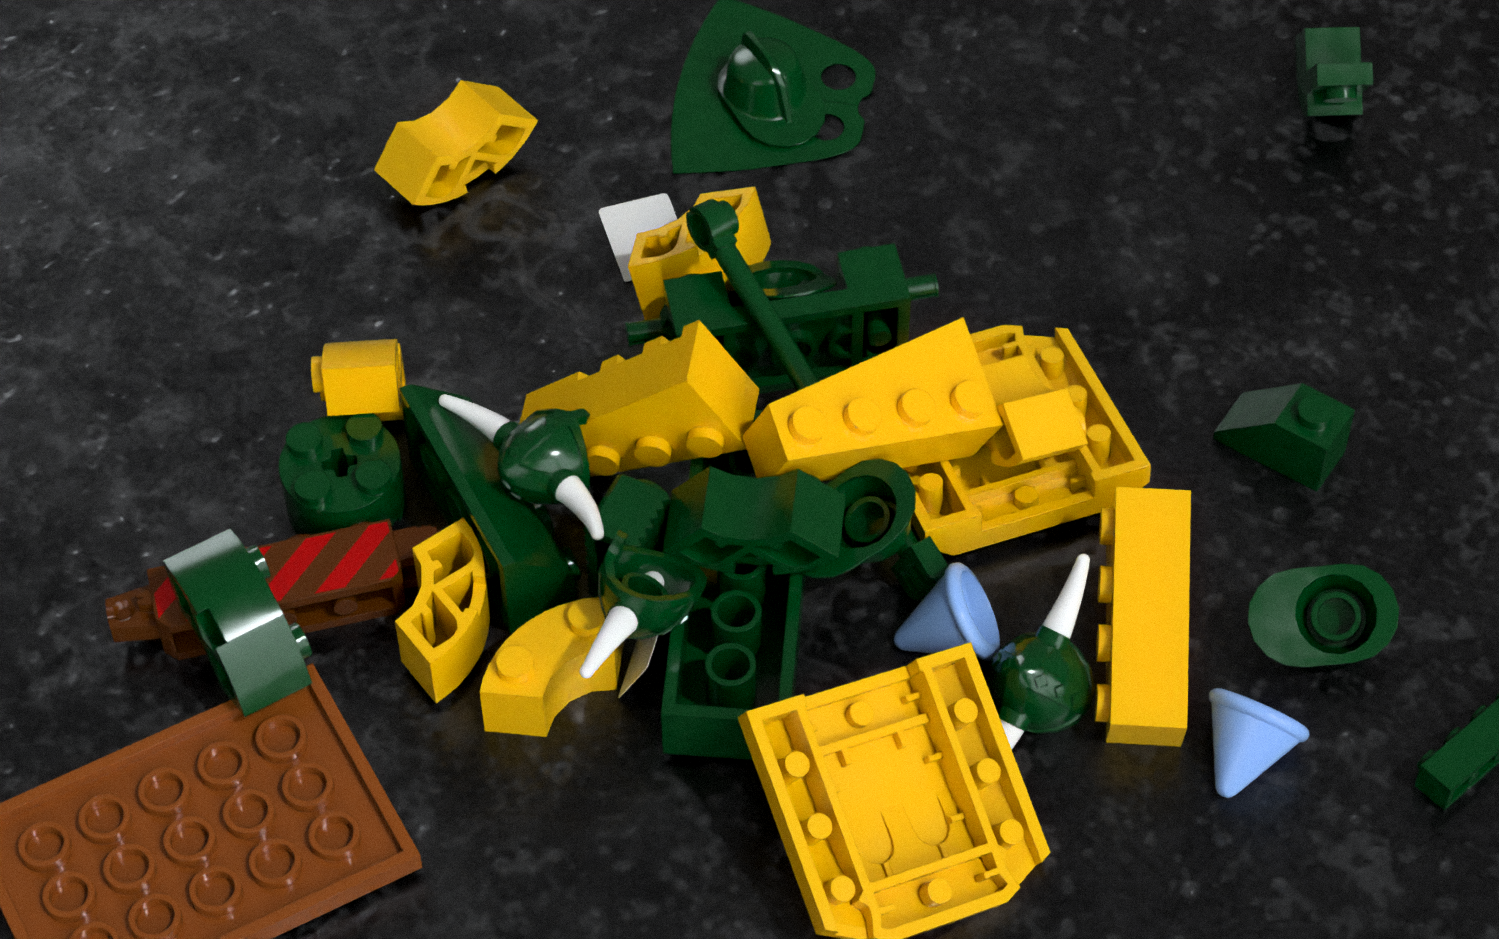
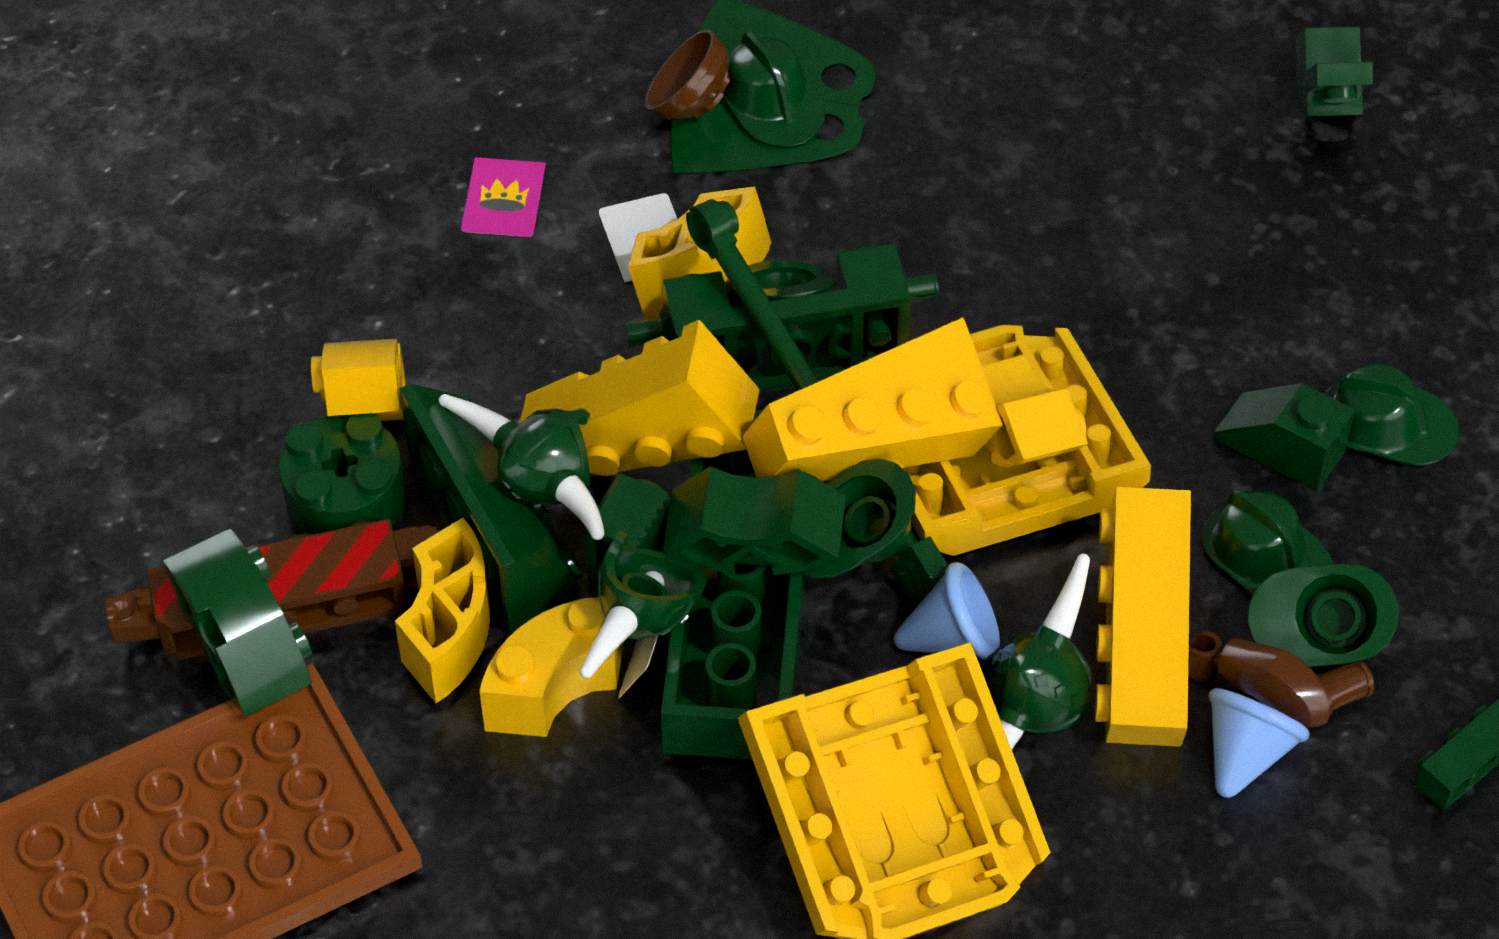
yellow brick [374,80,538,206] -> none
none -> dark pink sticker [461,157,546,237]
none -> reddish brown piece [645,29,731,120]
none -> reddish brown arm [1188,631,1374,728]
none -> dark green piece [1201,489,1333,597]
none -> dark green piece [1324,363,1459,466]

